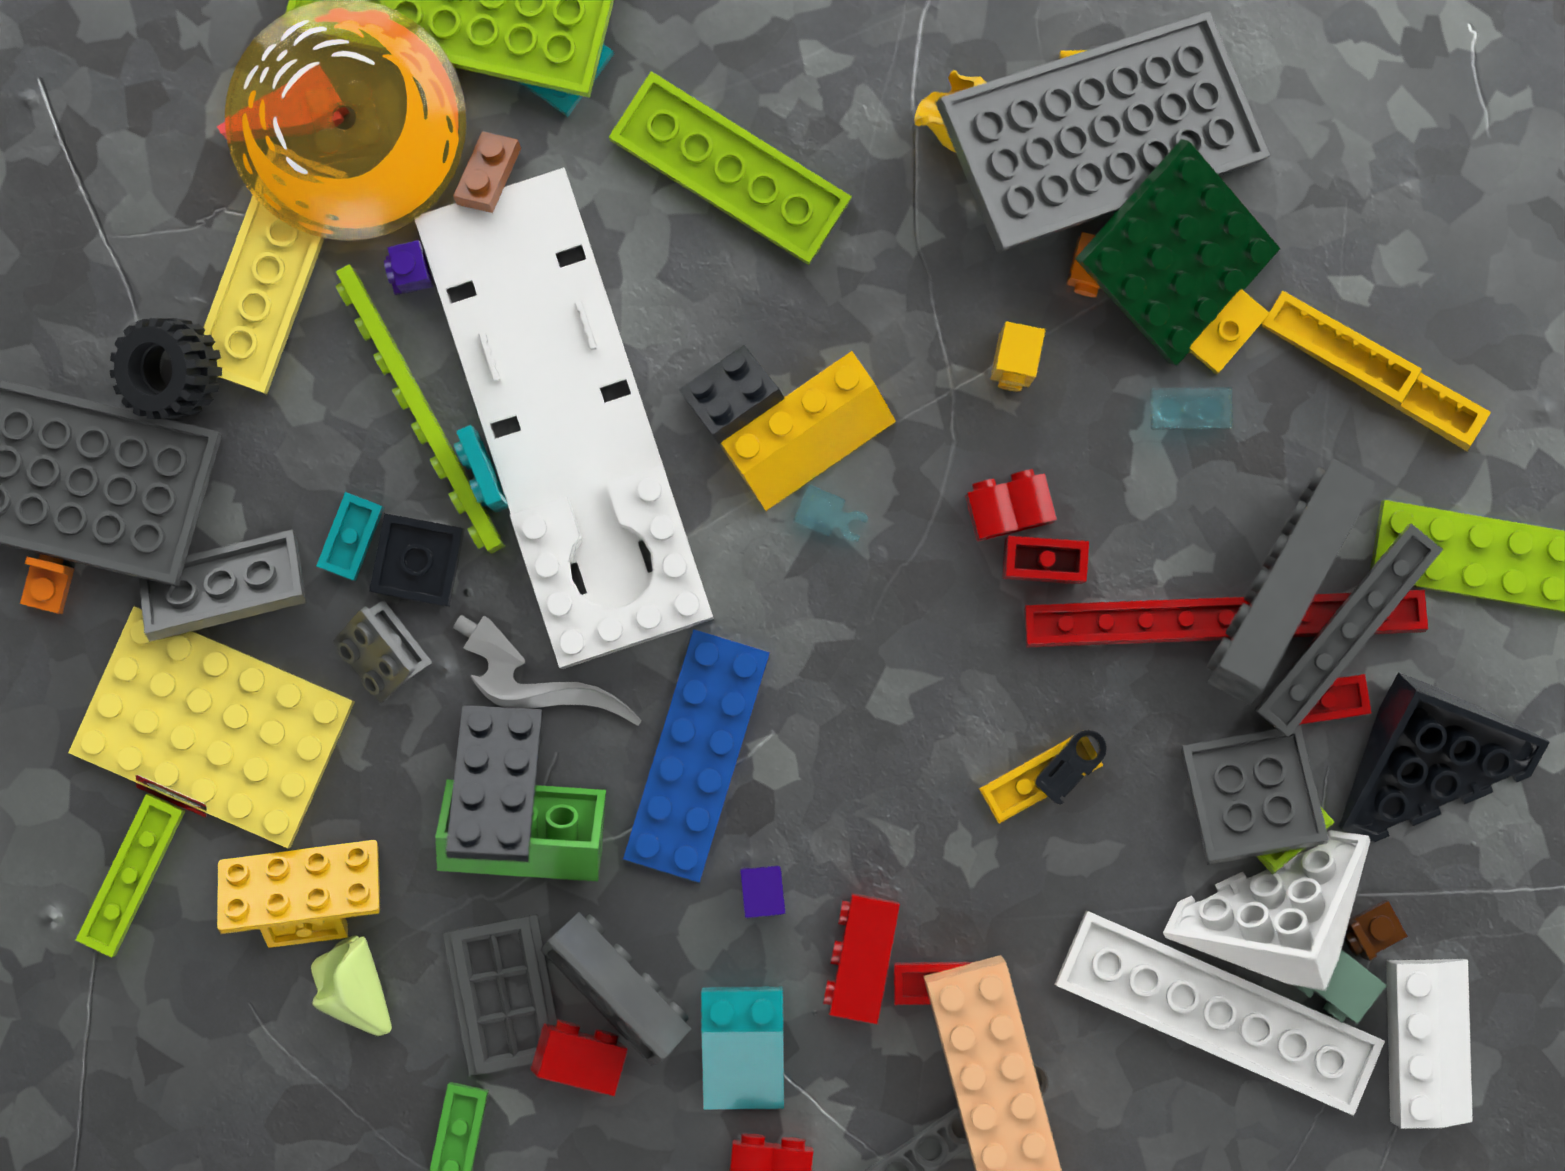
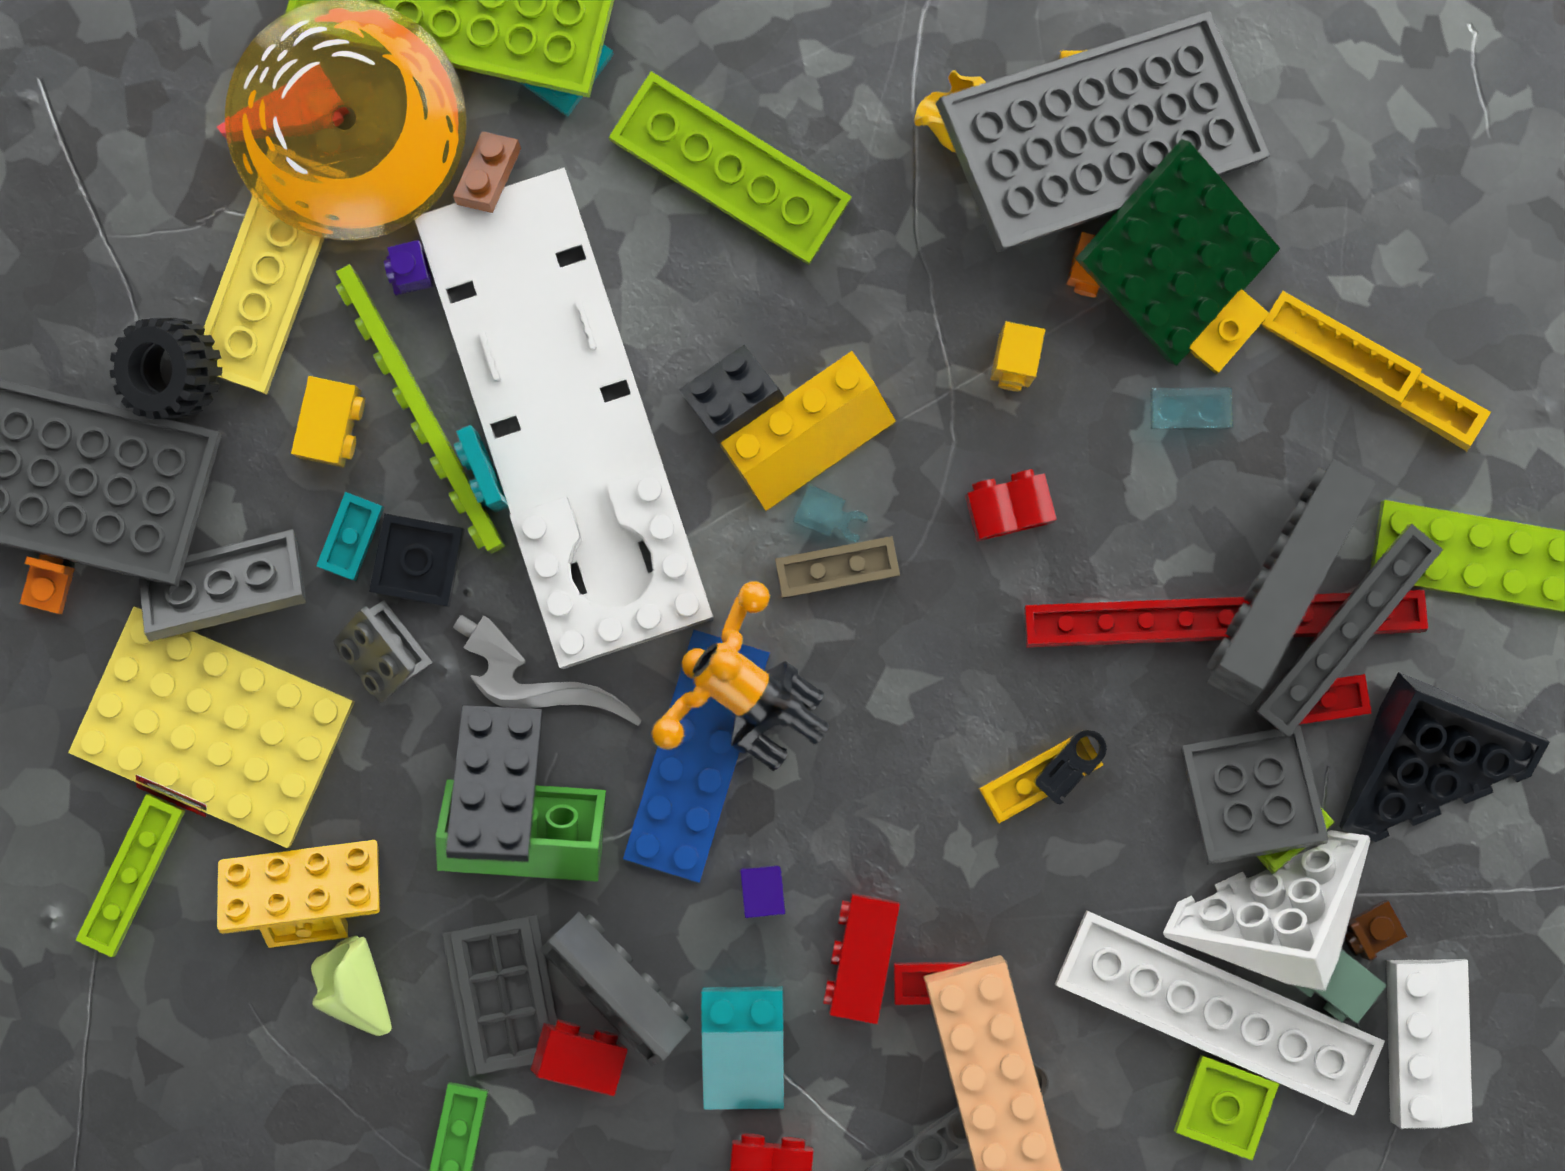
red brick [1002,536,1089,584] -> none
none -> yellow brick [291,376,365,468]
none -> wheel [652,581,829,771]
none -> dark tan plate [775,536,900,599]
none -> lime plate [1174,1054,1279,1161]

